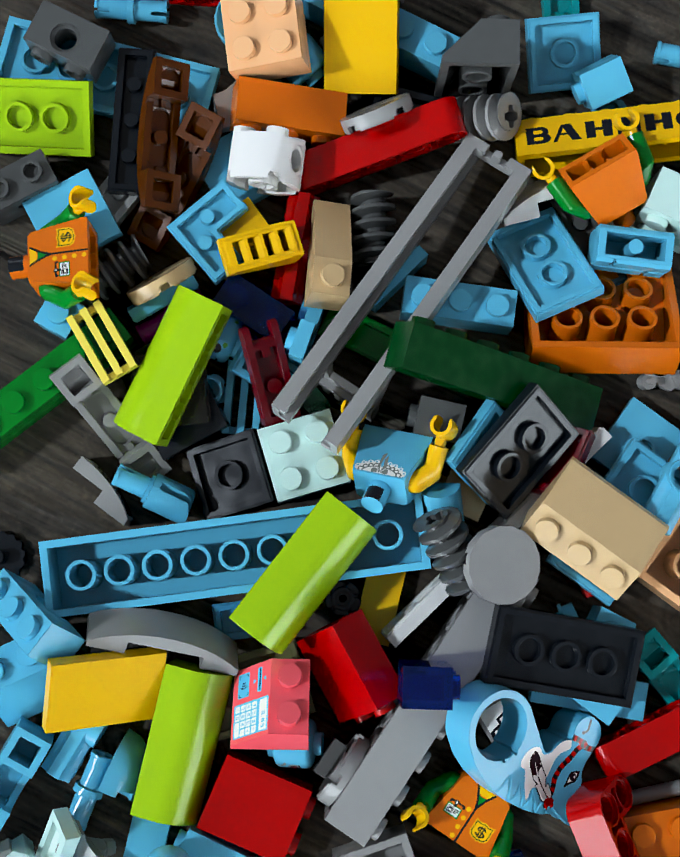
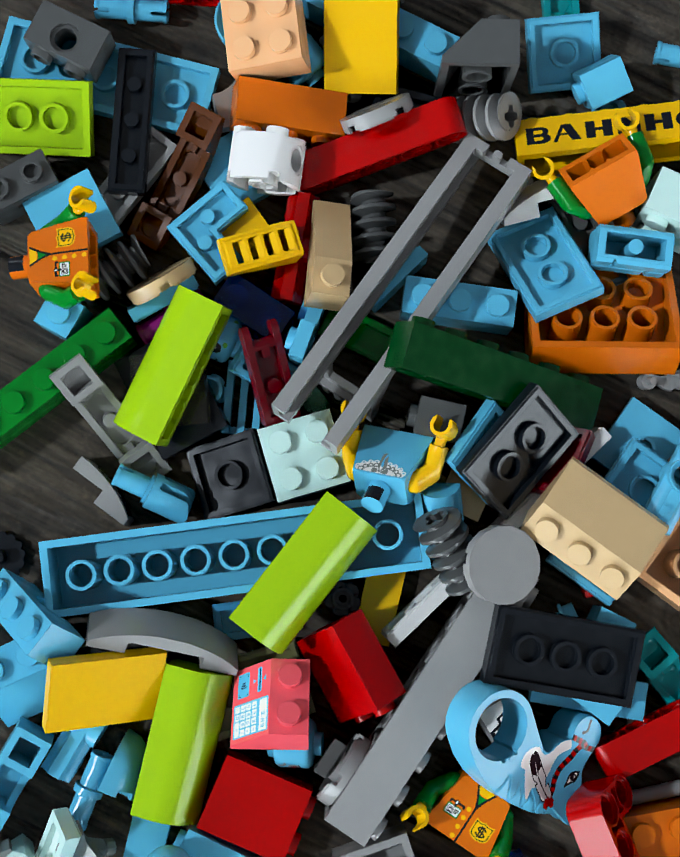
light yellow tile [65,299,139,386] -> none
reddish brown slope [137,56,190,213] -> none
clear blue brick [398,659,461,710] -> none

